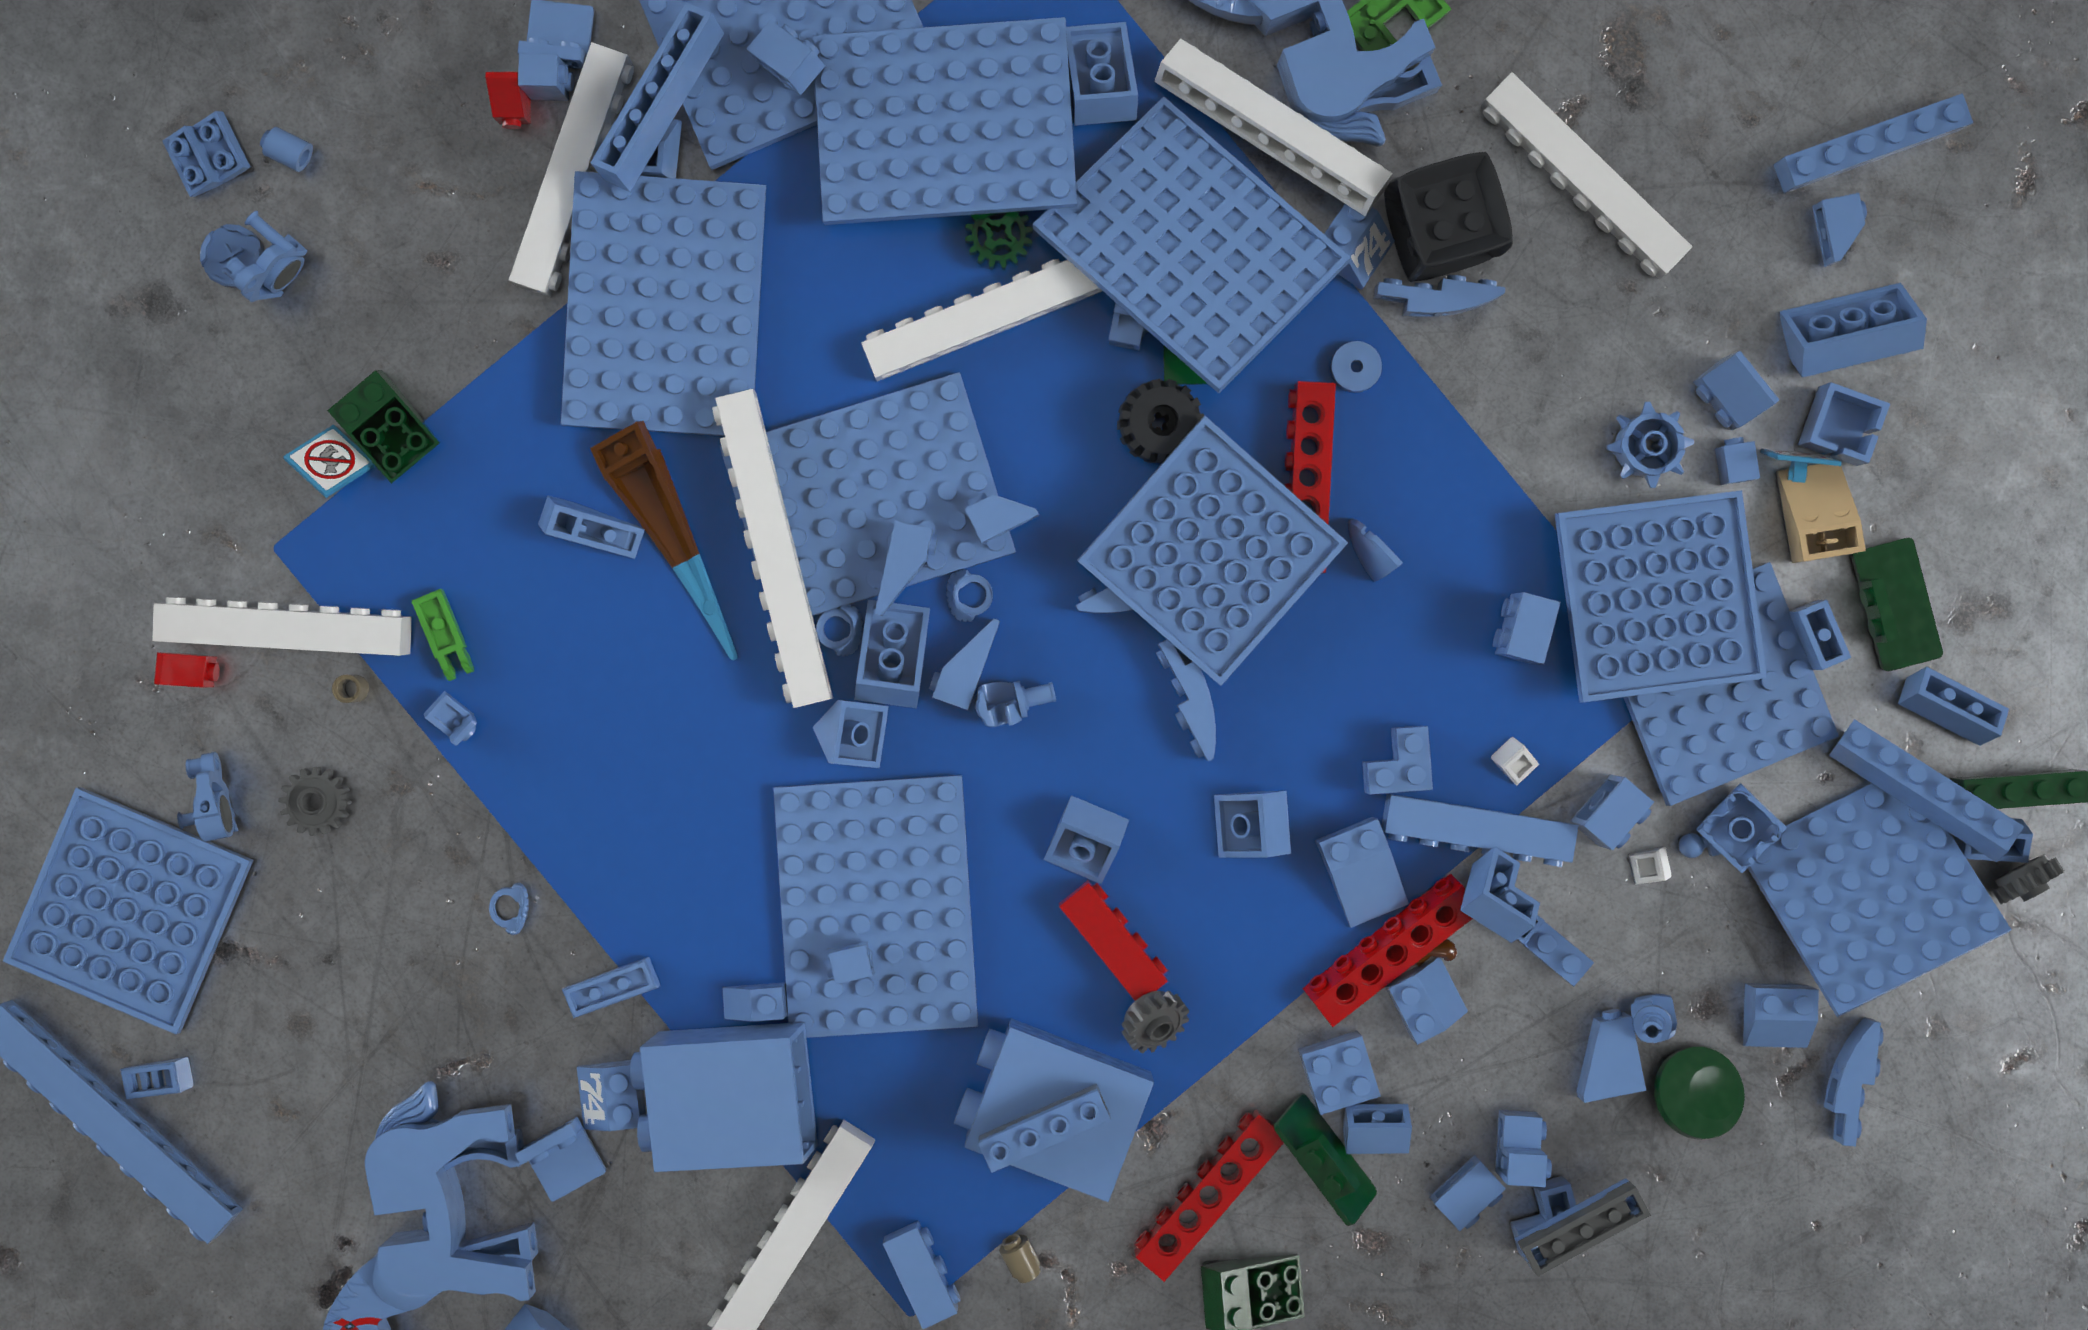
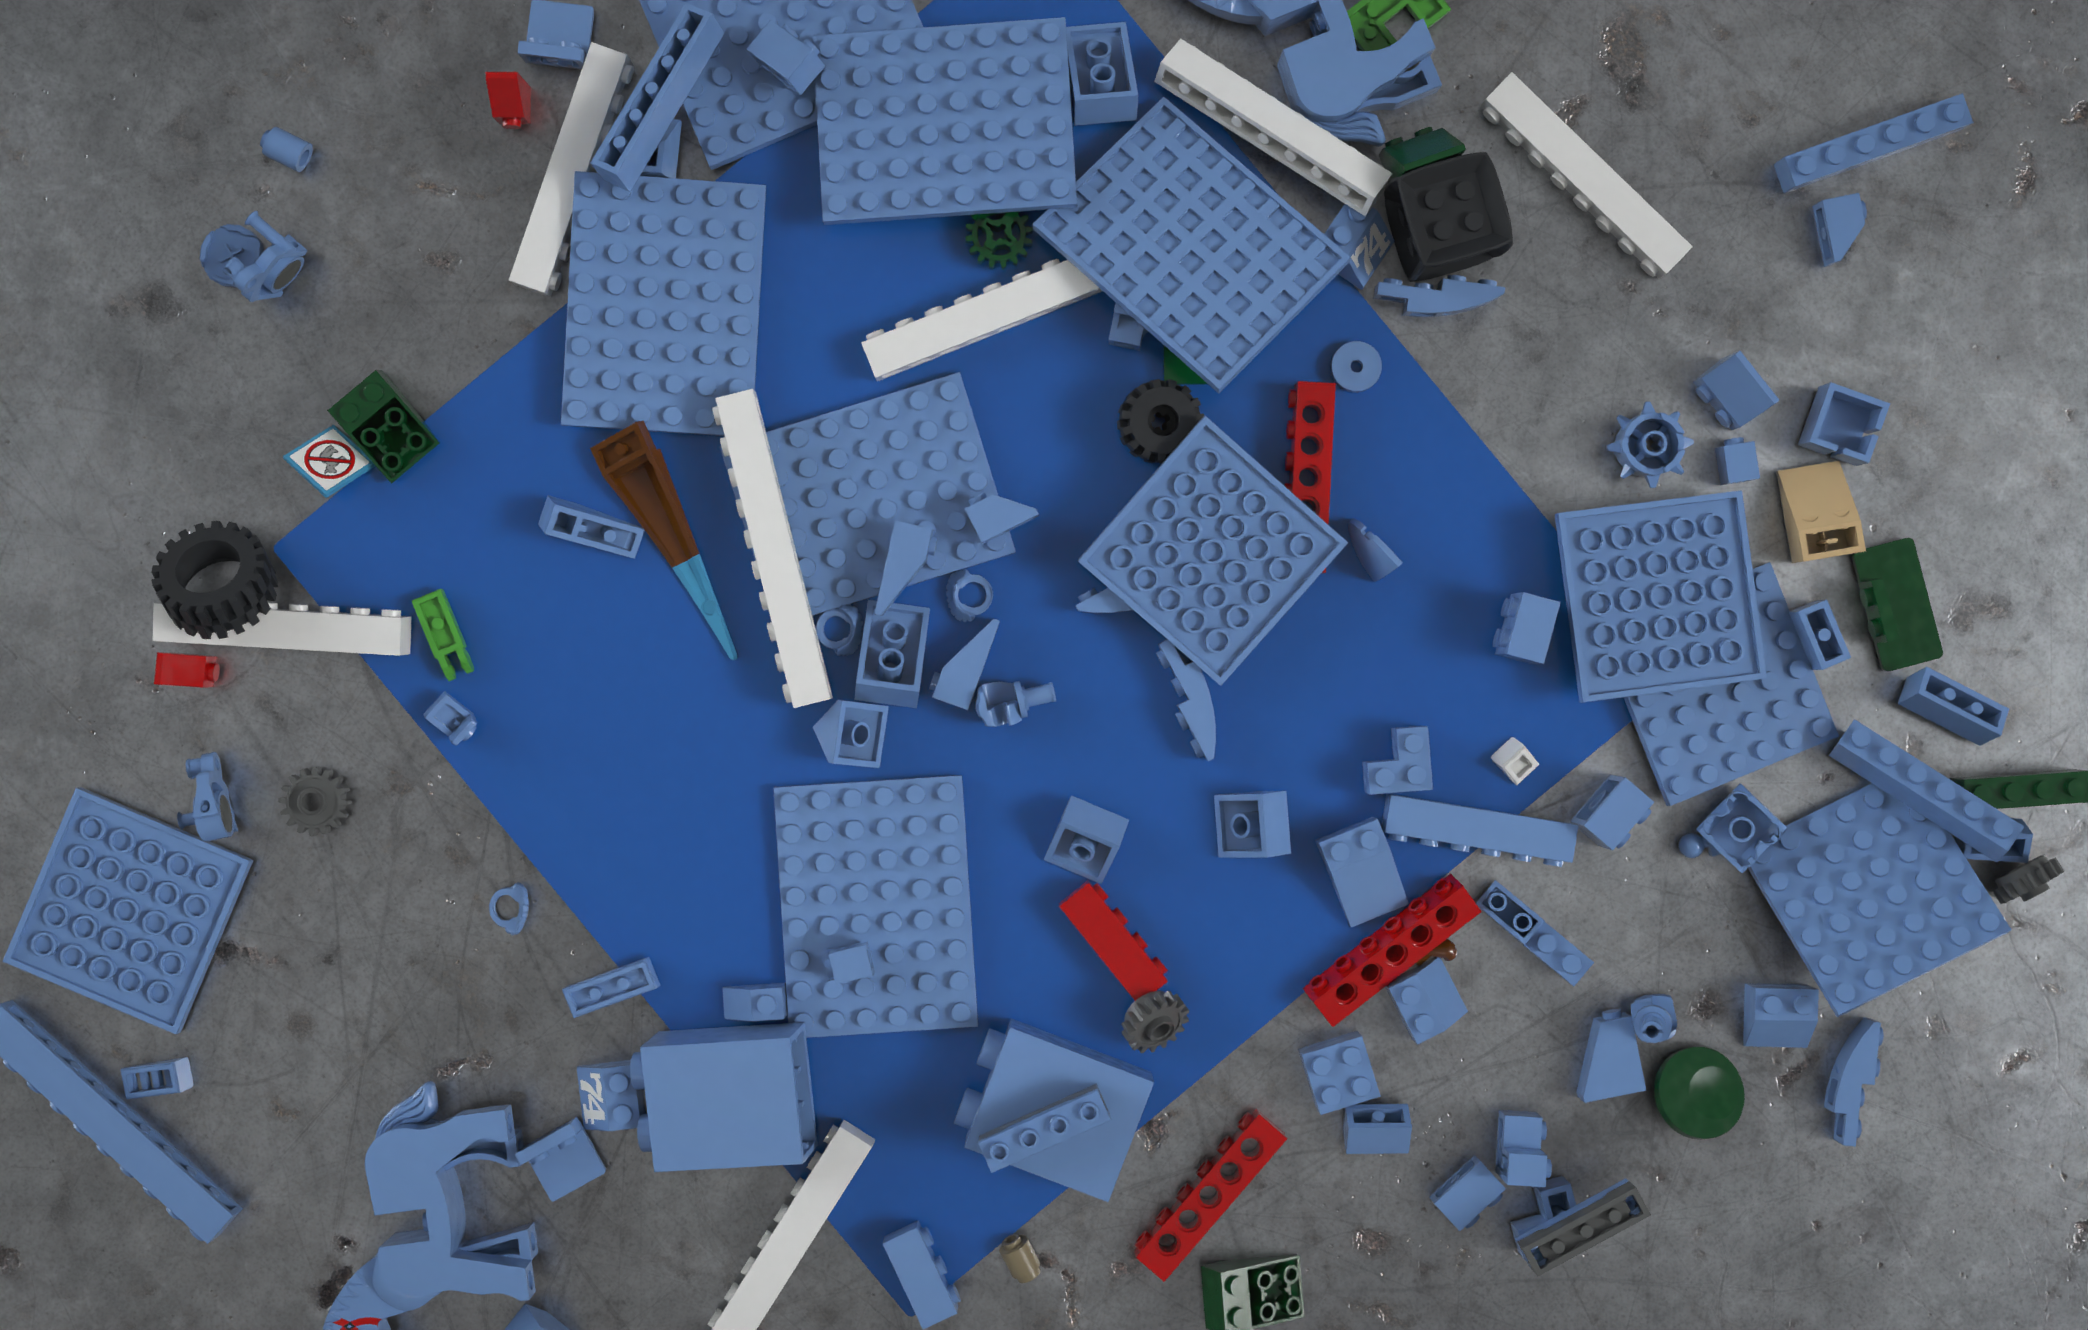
medium blue slope [162,111,251,197] -> none
dark tan beam [332,675,369,703] -> none
medium blue brick [518,53,574,101] -> none
dark green bracket [1274,1094,1377,1226] -> none
medium blue brick [1460,847,1540,943] -> none
white slope [1629,847,1671,885] -> none
dark azure piece [1760,448,1842,483] -> none
medium blue slope [1780,283,1927,377] -> none
none -> black tyre [151,521,278,639]
none -> dark green slope [1379,127,1466,184]

